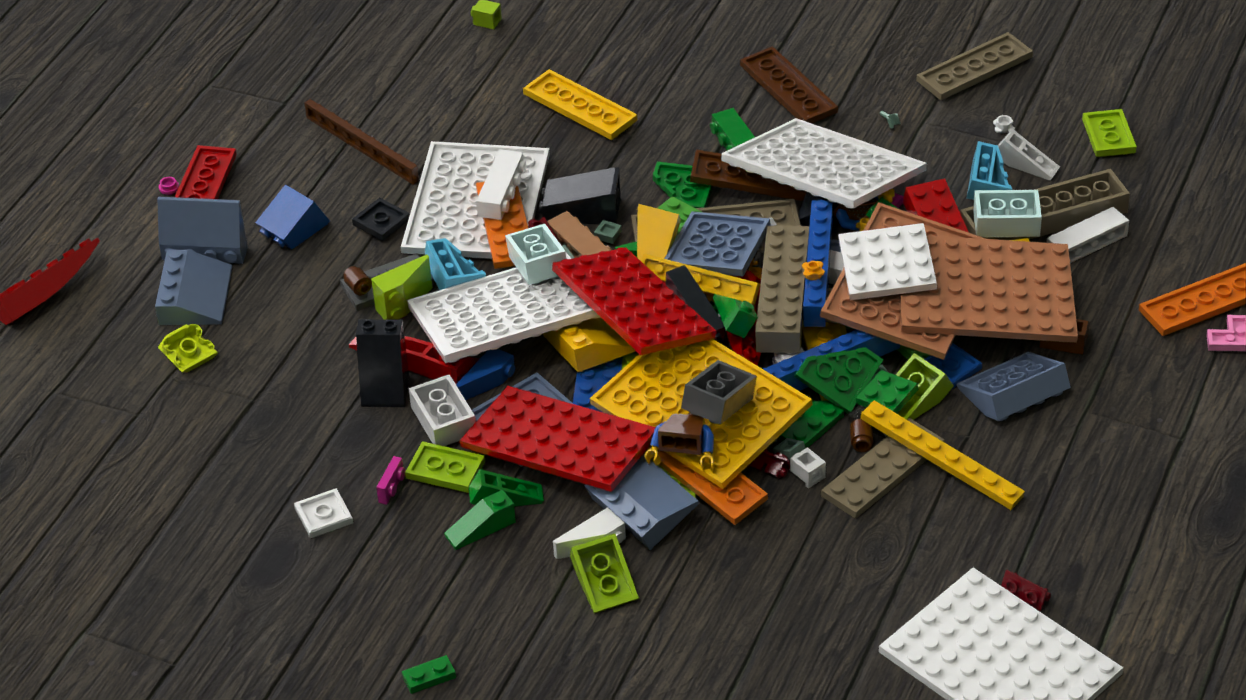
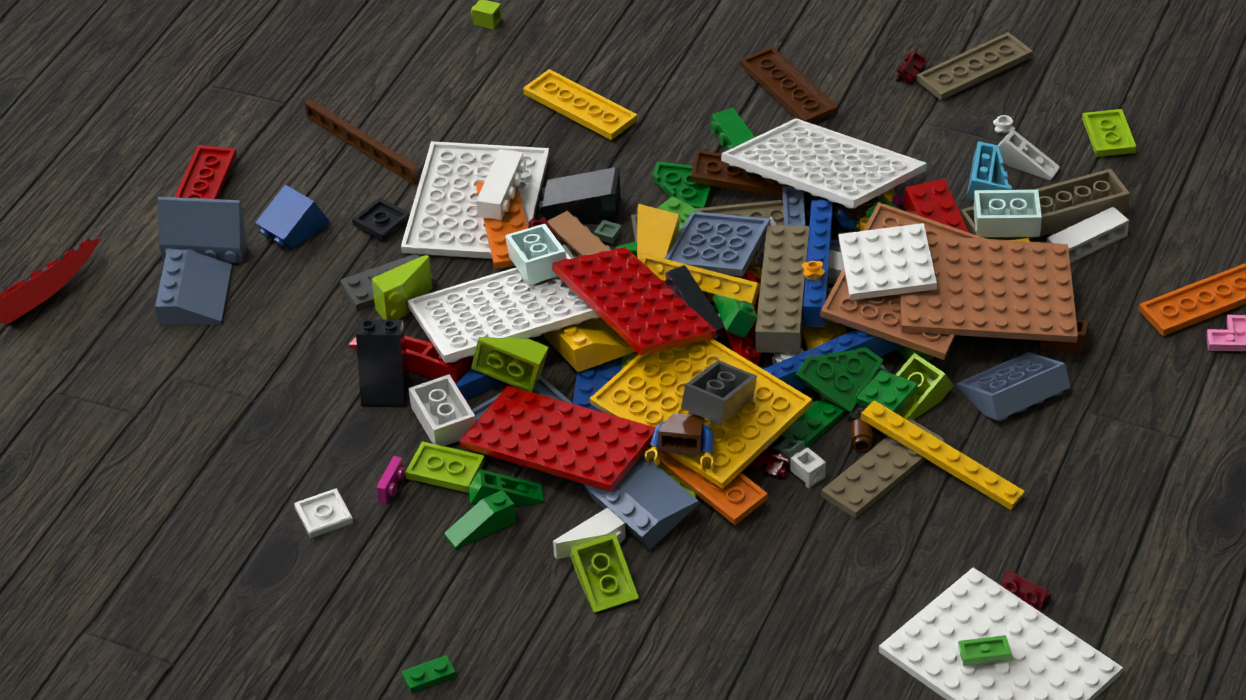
neon yellow slope [158,324,218,373] -> none
dark pink plate [159,177,179,195] -> none
reddish brown brick [343,266,372,296] -> none
medium azure wedge [425,238,486,290] -> none
sand green hand [880,111,901,128] -> none
blue tile [924,343,982,390] -> none
none -> lime slope [471,337,549,392]
none -> sand blue plate [782,186,805,226]
none -> dark red hinge [896,47,926,83]
none -> bright green plate [958,635,1012,666]

